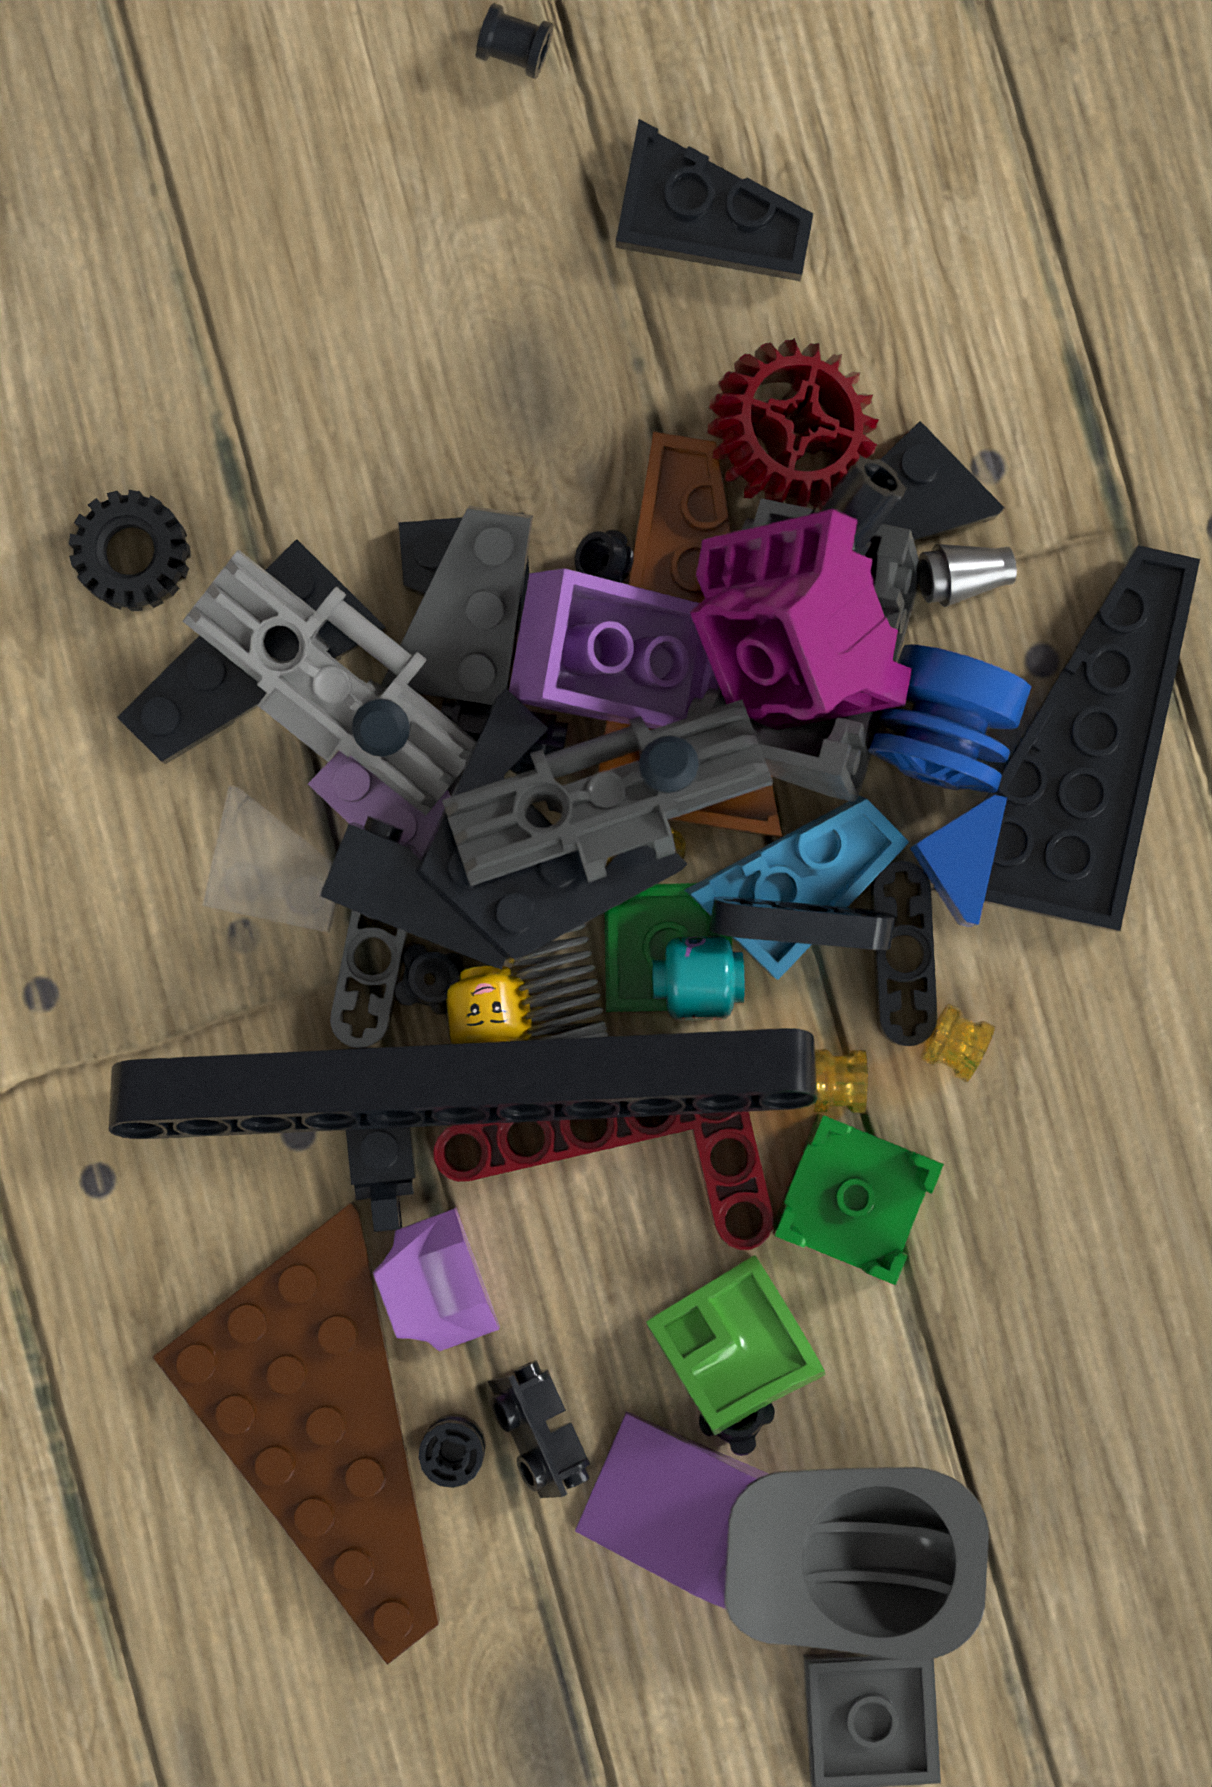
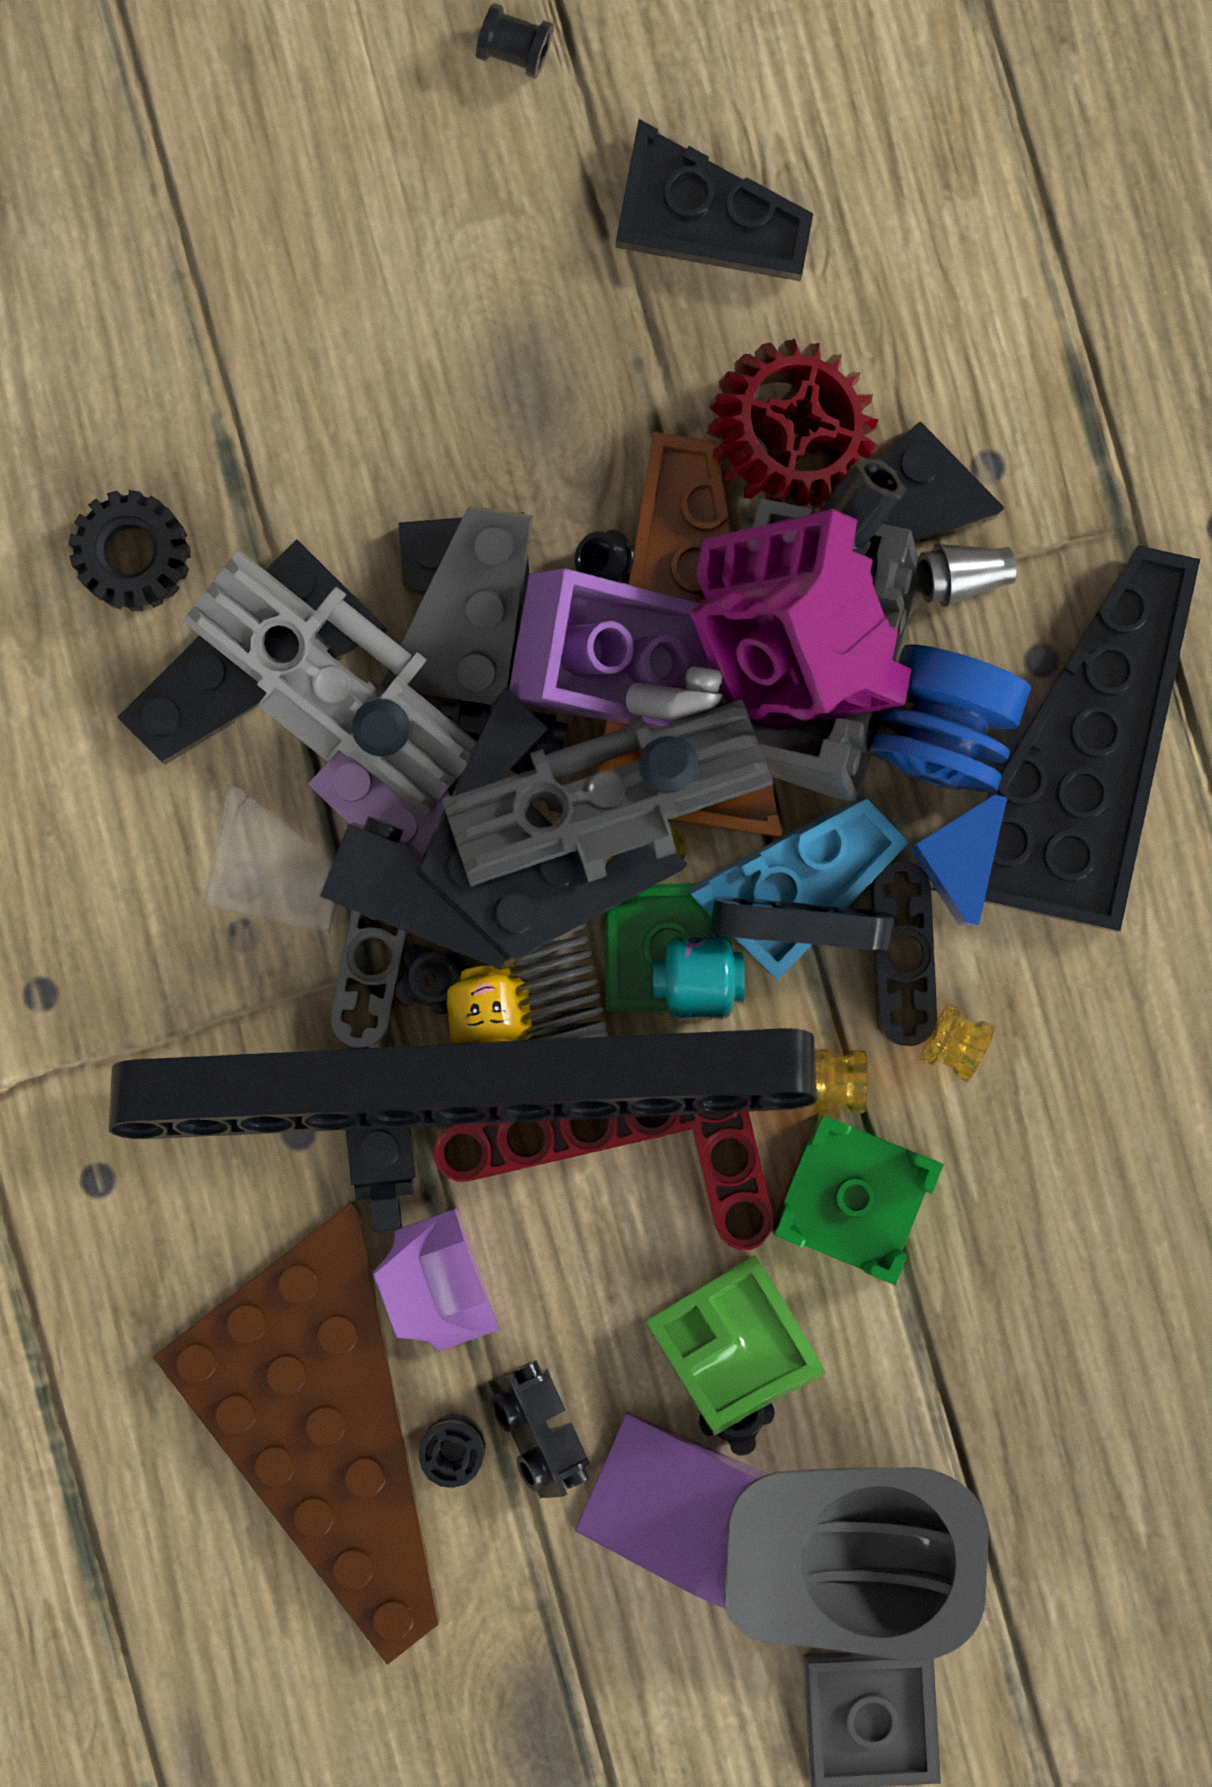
none -> light grey arm [626,667,723,721]

